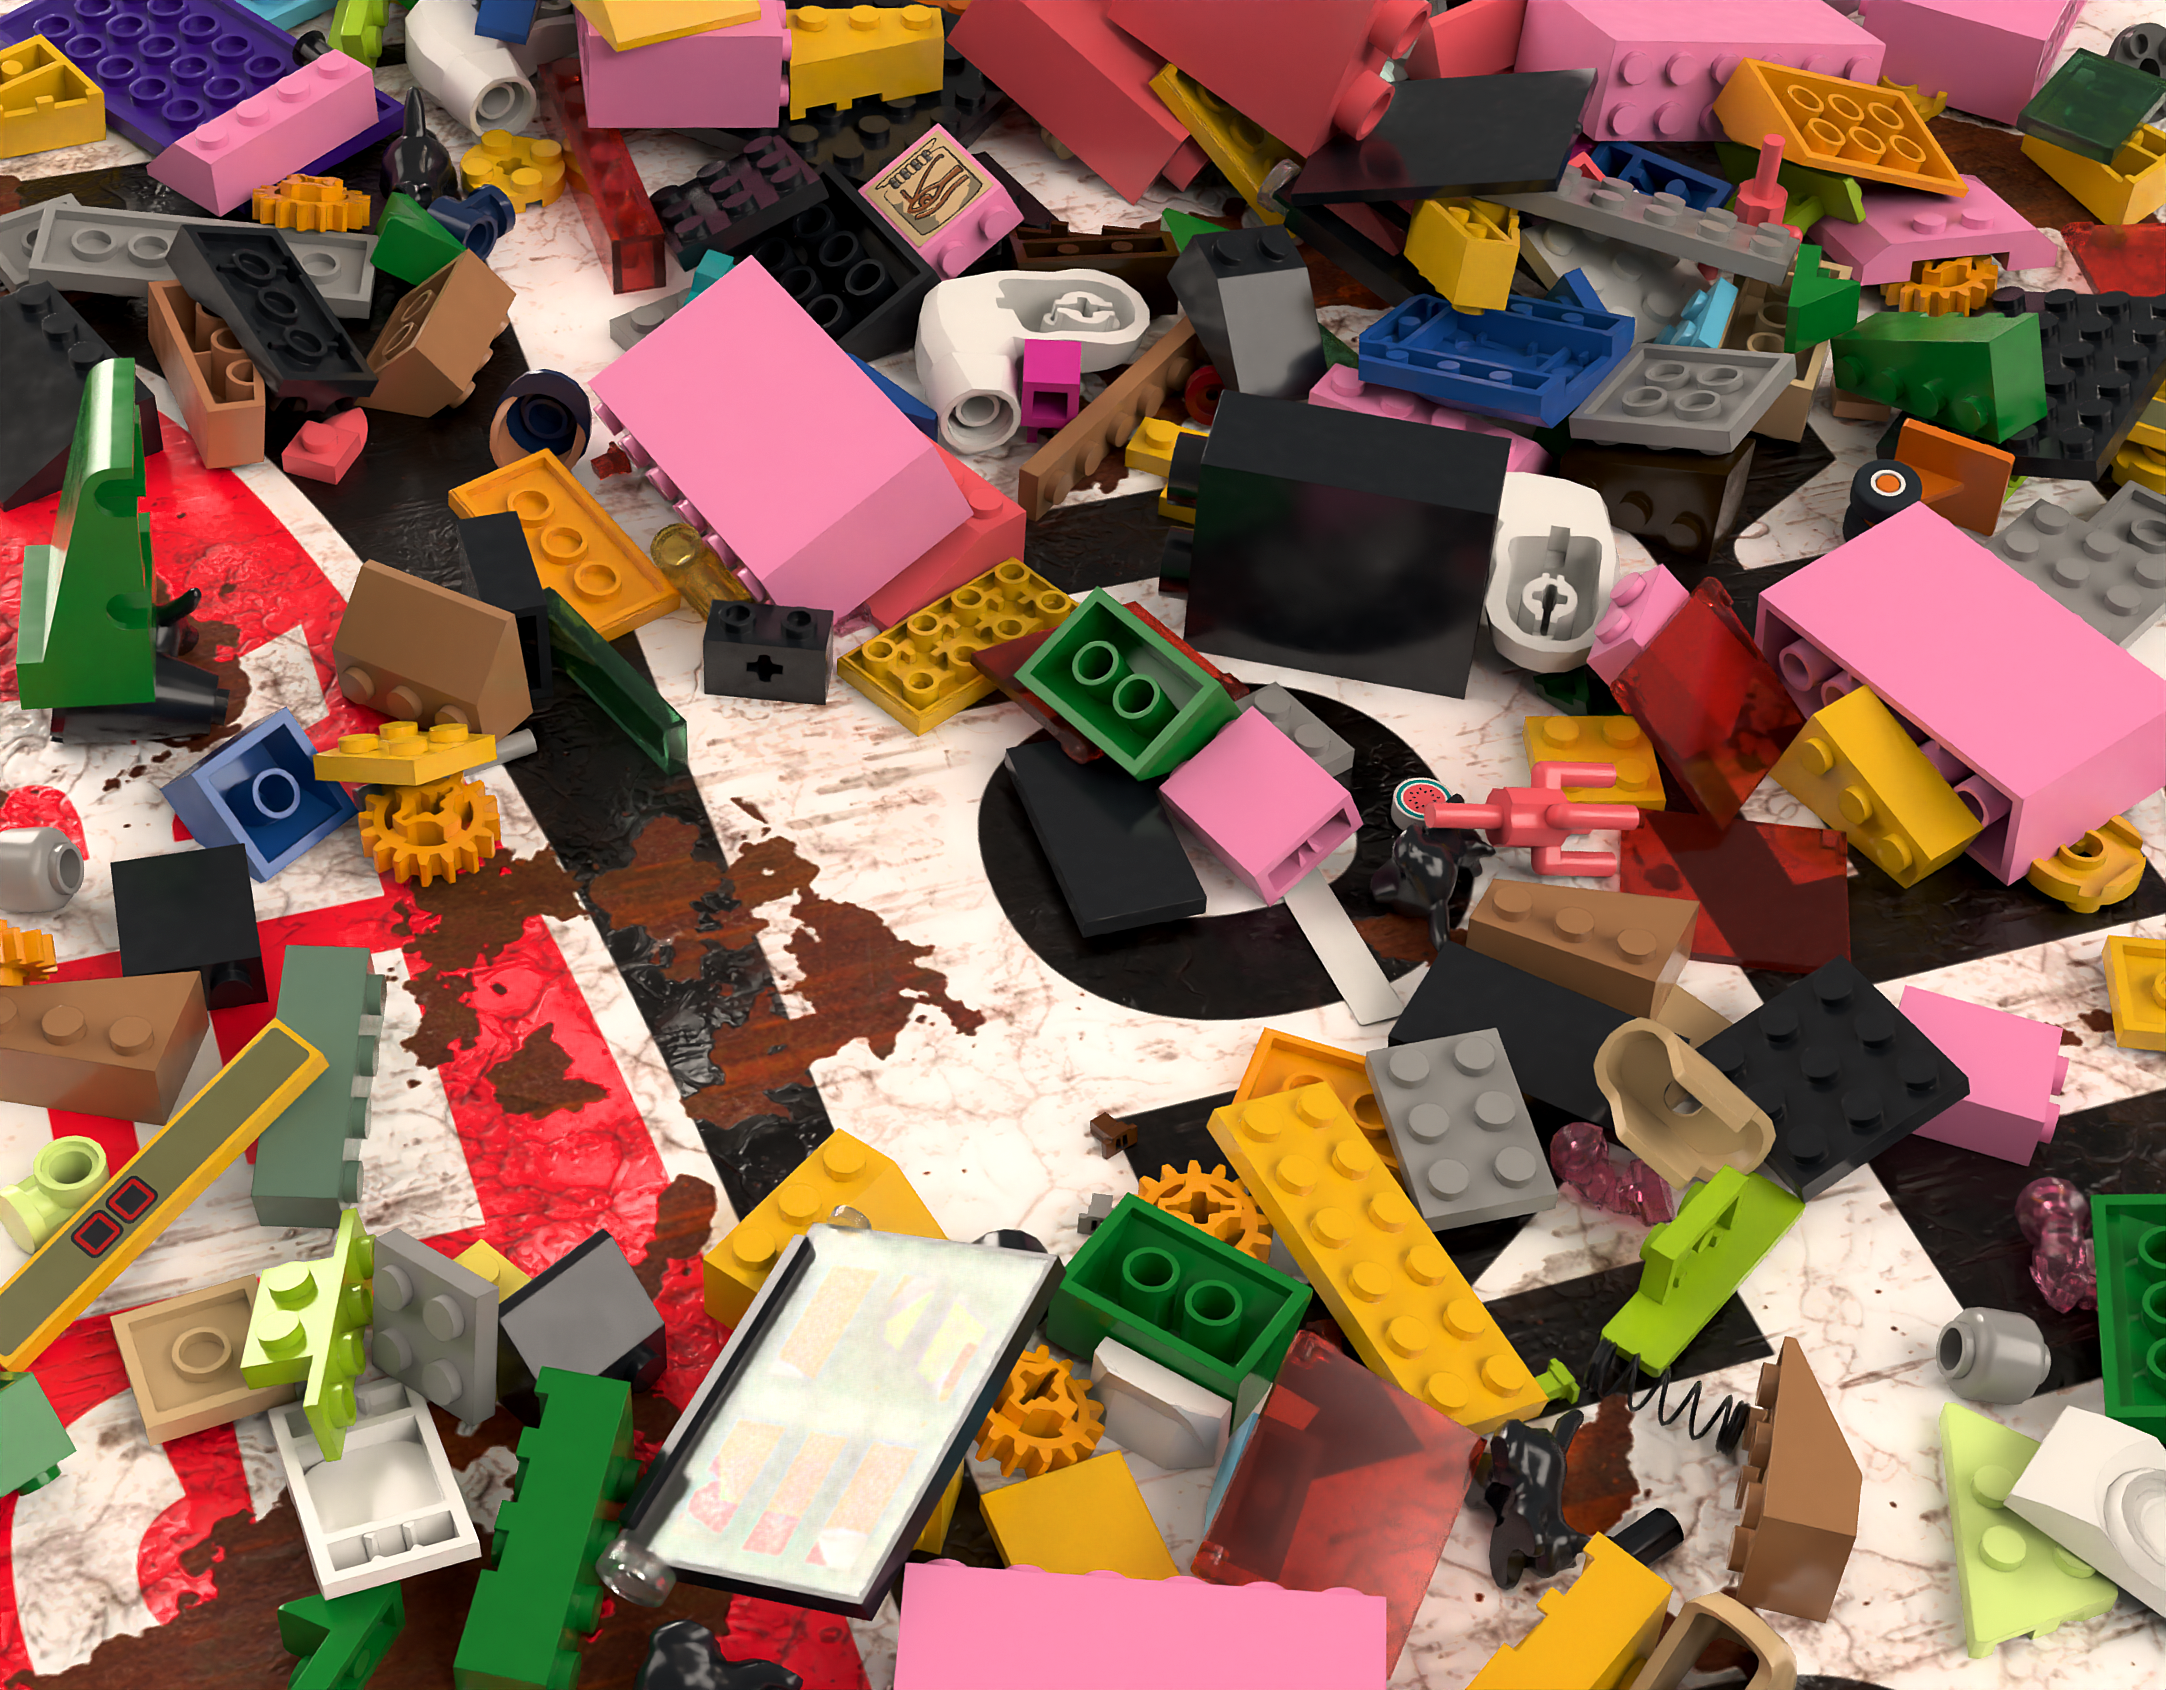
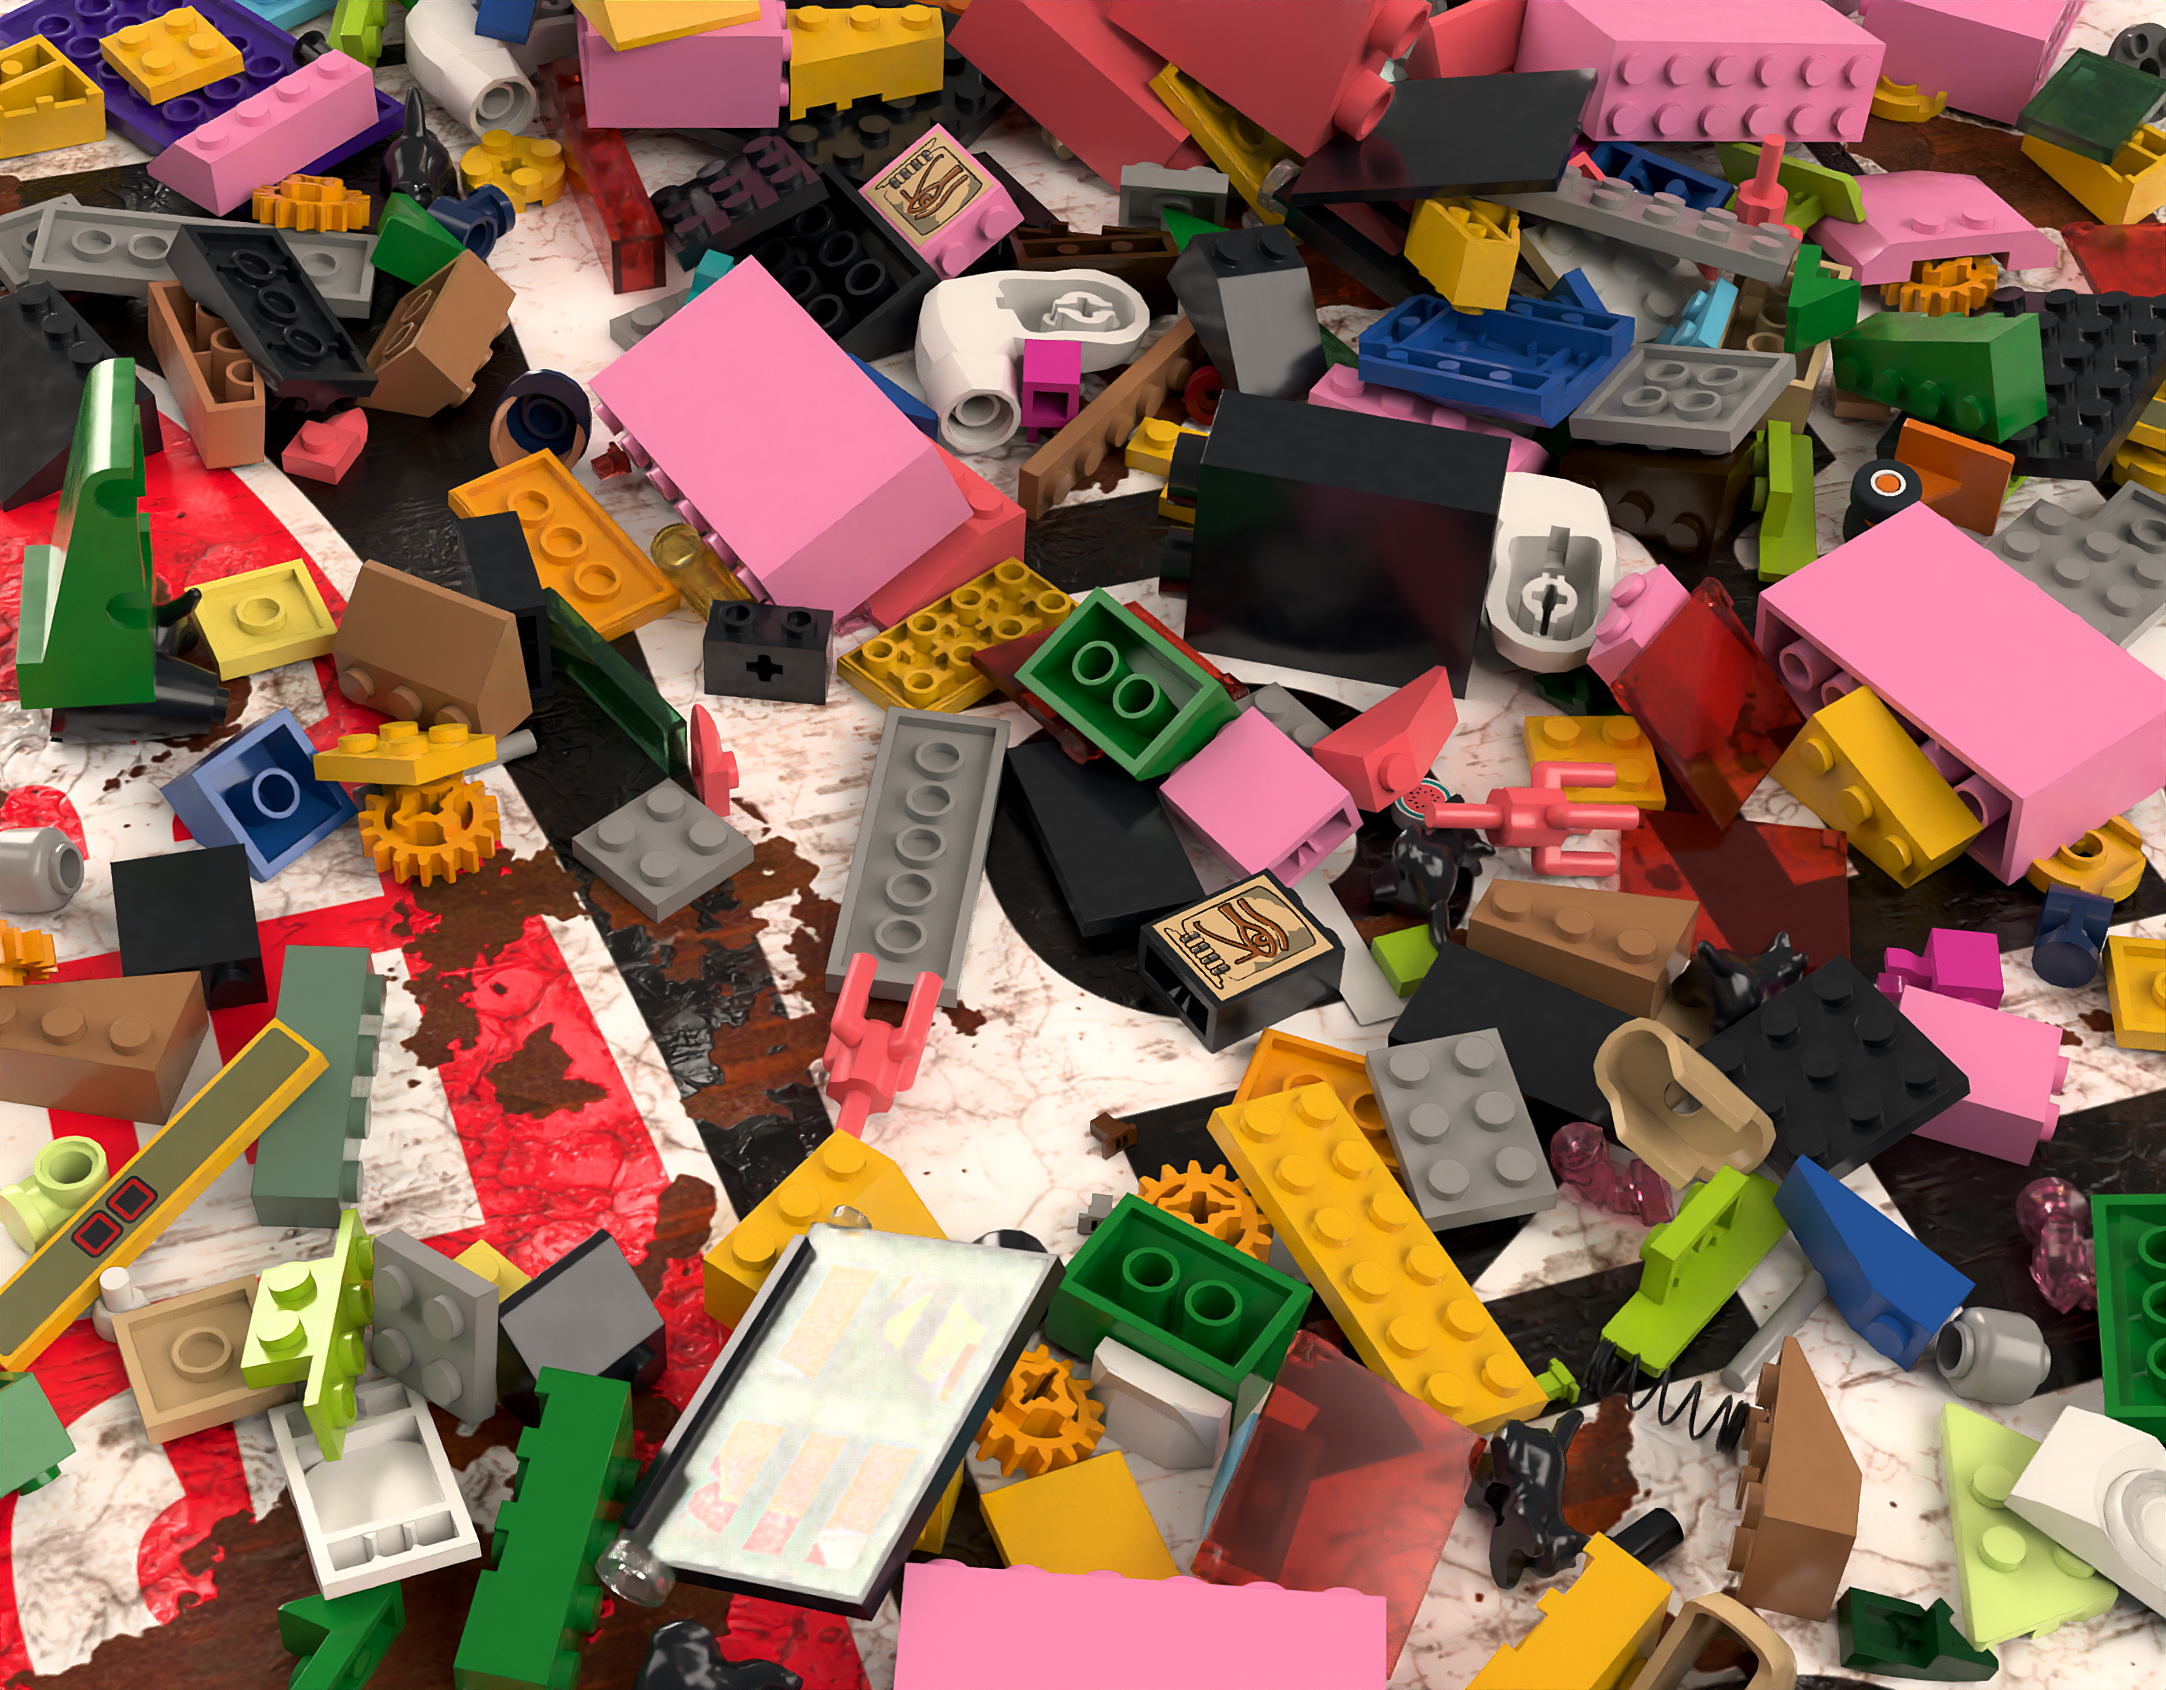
light orange slope [1712,57,1969,198] -> none
none -> white piece [92,1267,151,1343]
none -> yellow plate [99,6,245,106]
none -> light yellow plate [184,558,338,682]
none -> light grey plate [572,778,754,924]
none -> coral plate [690,704,739,817]
none -> coral plant [822,953,943,1140]
none -> light grey plate [825,706,1011,1008]
none -> light grey plate [1118,162,1229,230]
none -> brick [1136,868,1346,1054]
none -> coral slope [1311,665,1459,813]
none -> lime tile [1370,924,1438,998]
none -> black animal [1671,931,1809,1037]
none -> light grey bar [1720,1268,1829,1393]
none -> lime bracket [1749,420,1817,583]
none -> blue slope [1773,1154,1976,1372]
none -> dark green slope [1837,1586,1999,1682]
none -> dark pink brick [1876,928,2004,1010]
none -> dark blue piece [2031,882,2114,988]

